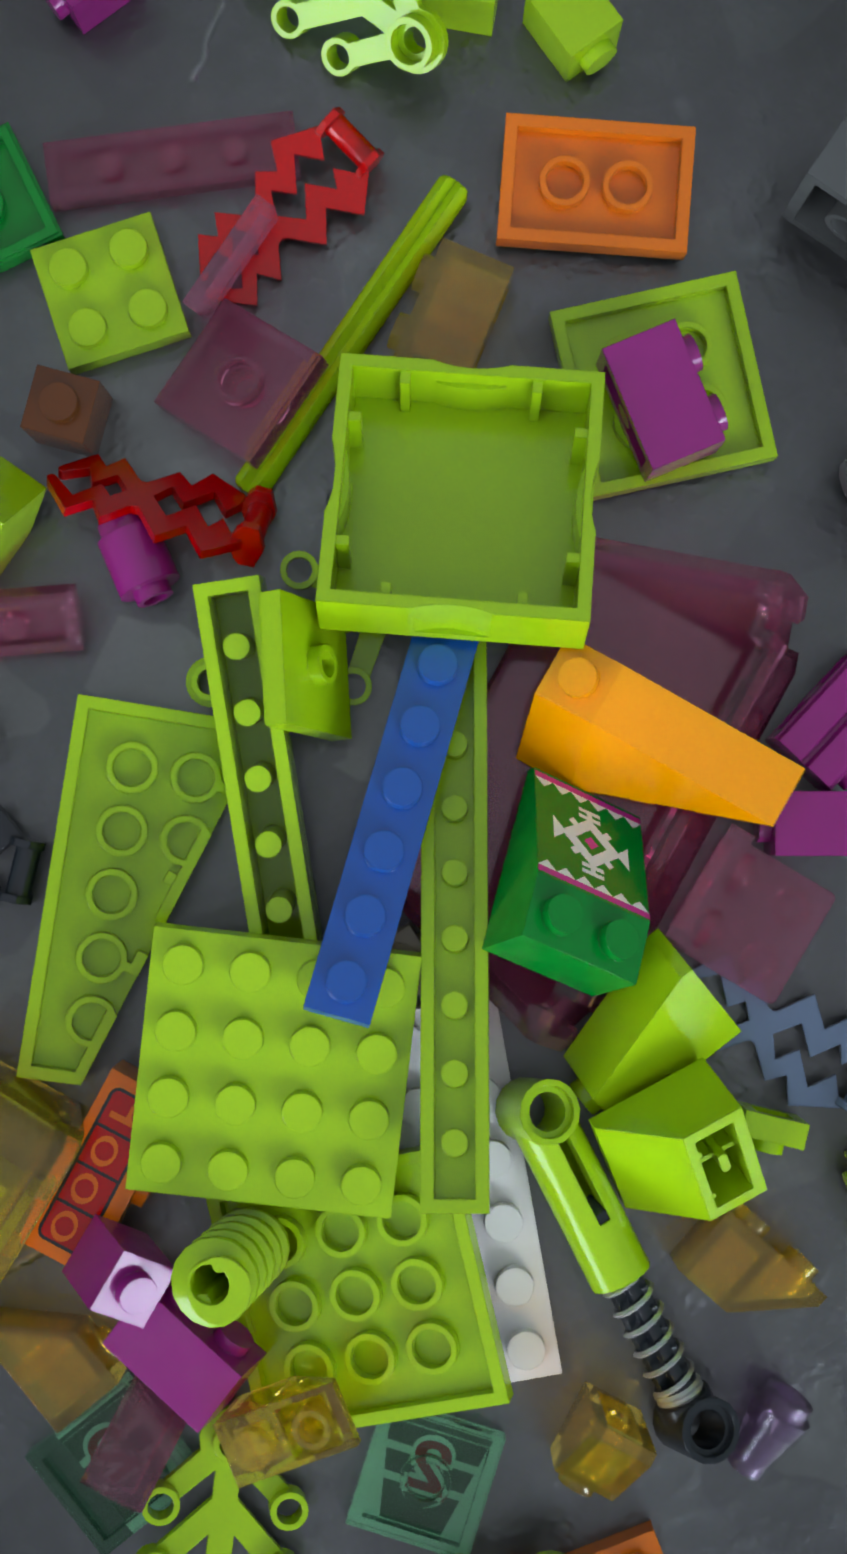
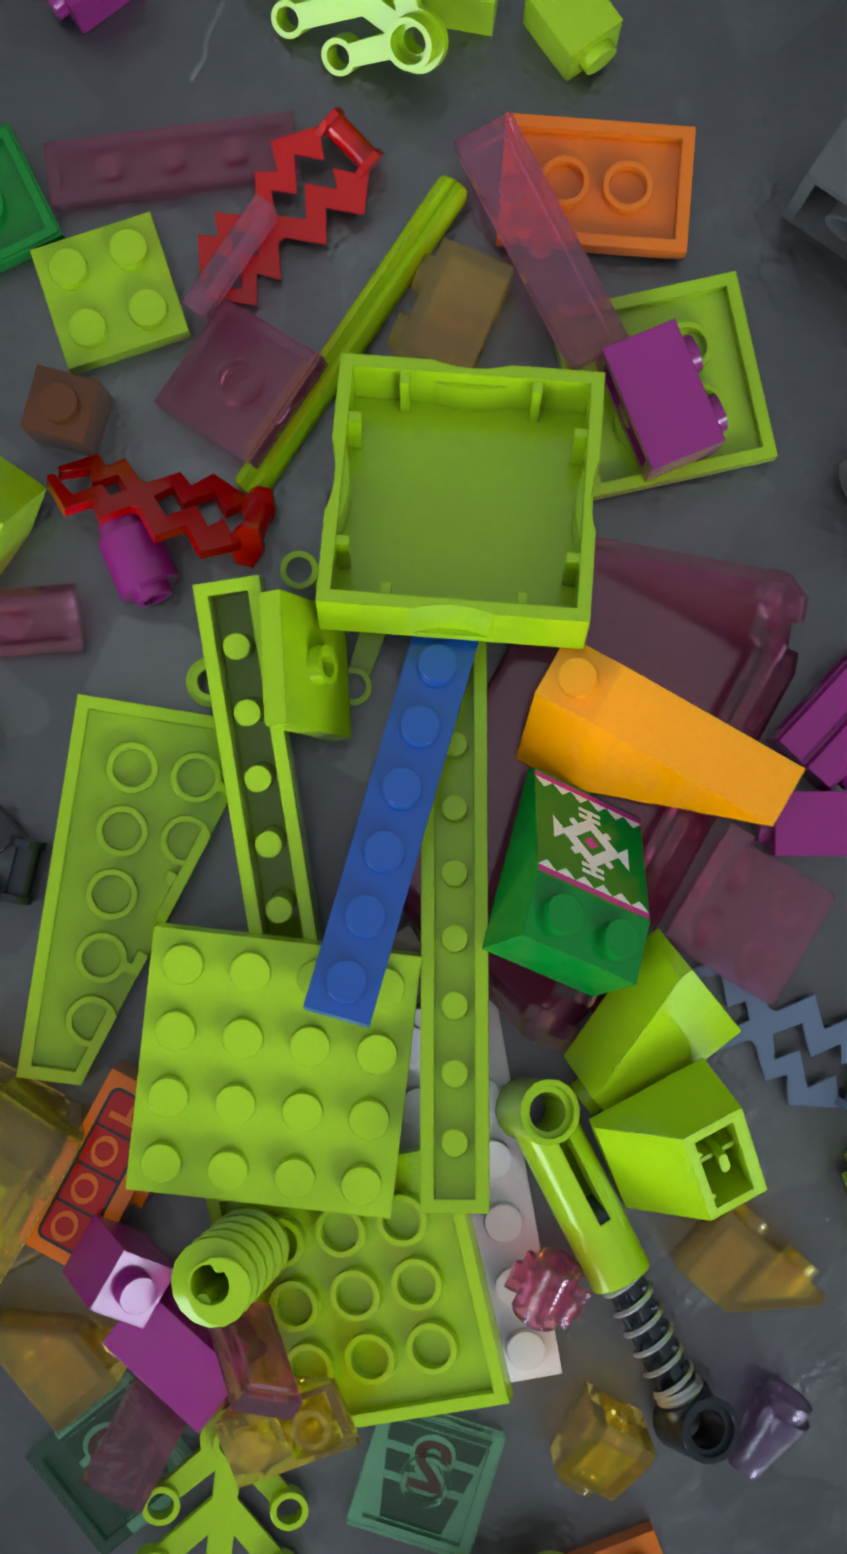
lime plate [737,1100,810,1155] -> none
none -> tile [209,1302,303,1420]
none -> clear pink tile [454,112,629,370]
none -> clear pink gear [504,1247,591,1332]

